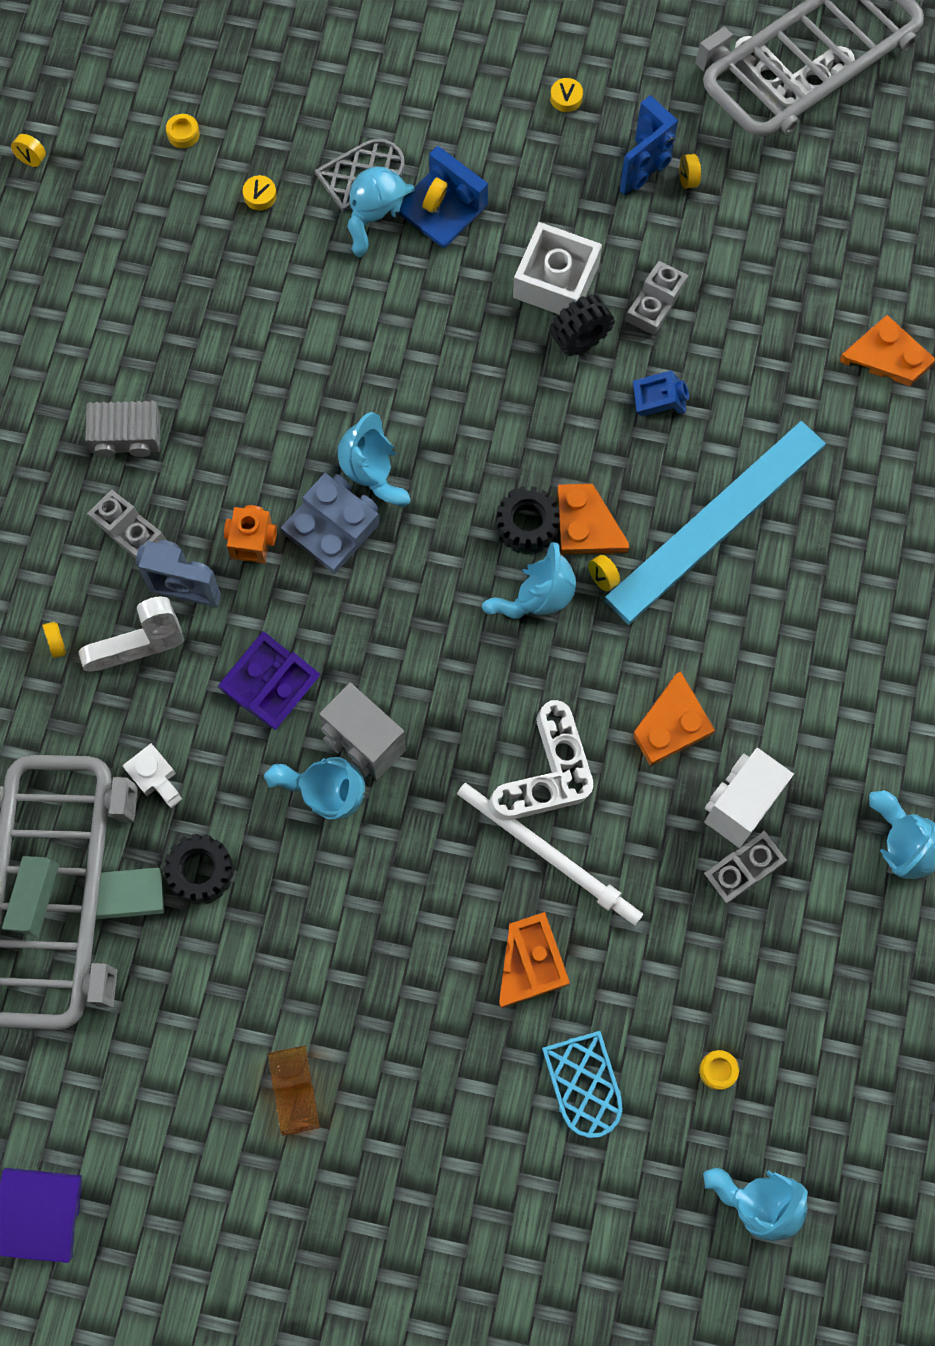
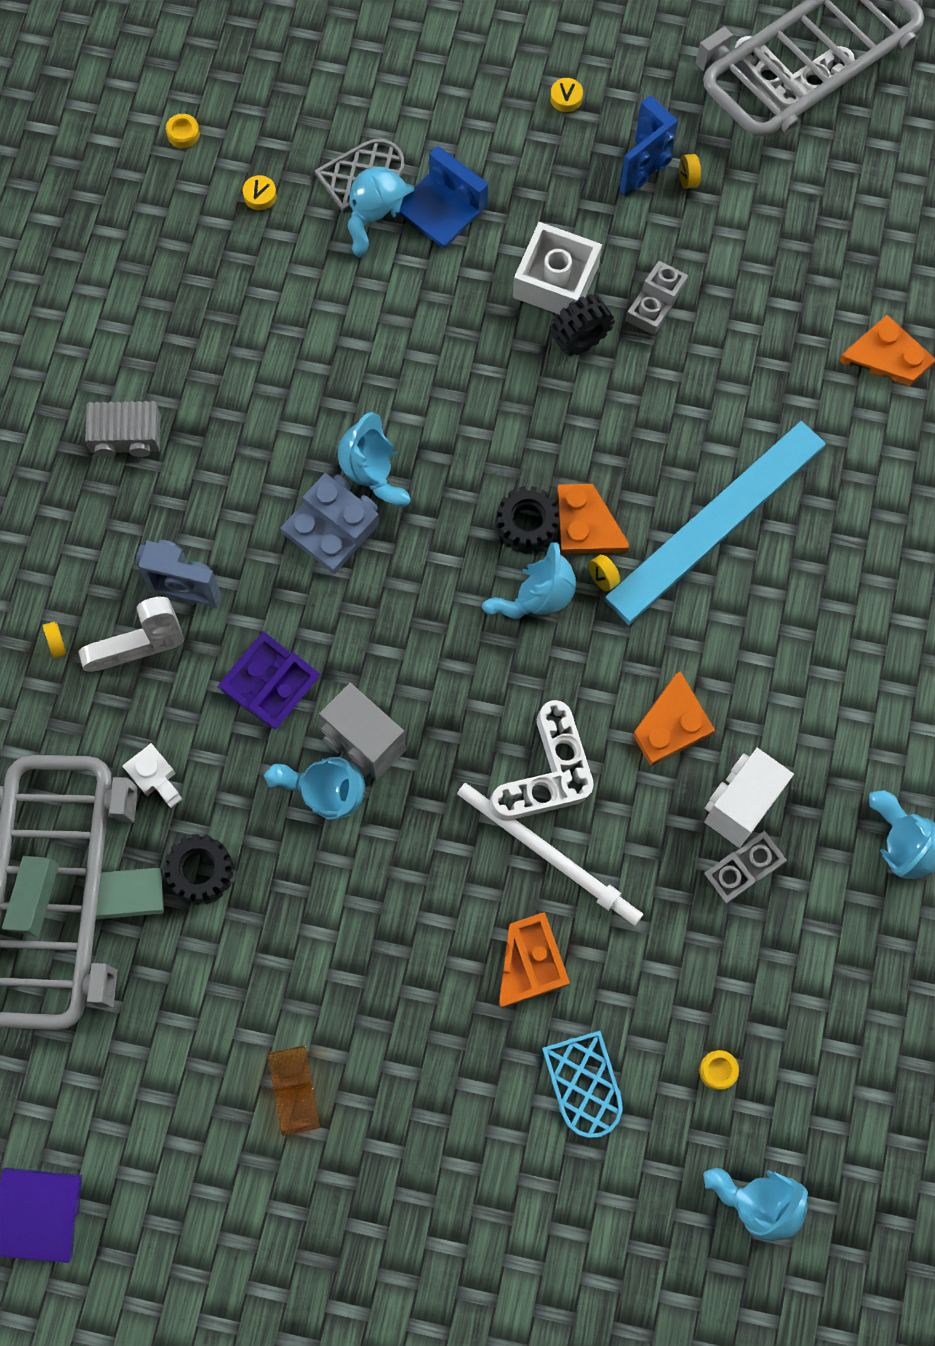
yellow tile [11,134,46,167] -> none
light grey slope [87,490,166,559] -> none
orange brick [224,505,277,564] -> none
yellow tile [422,177,448,213] -> none
blue bracket [633,370,689,417] -> none

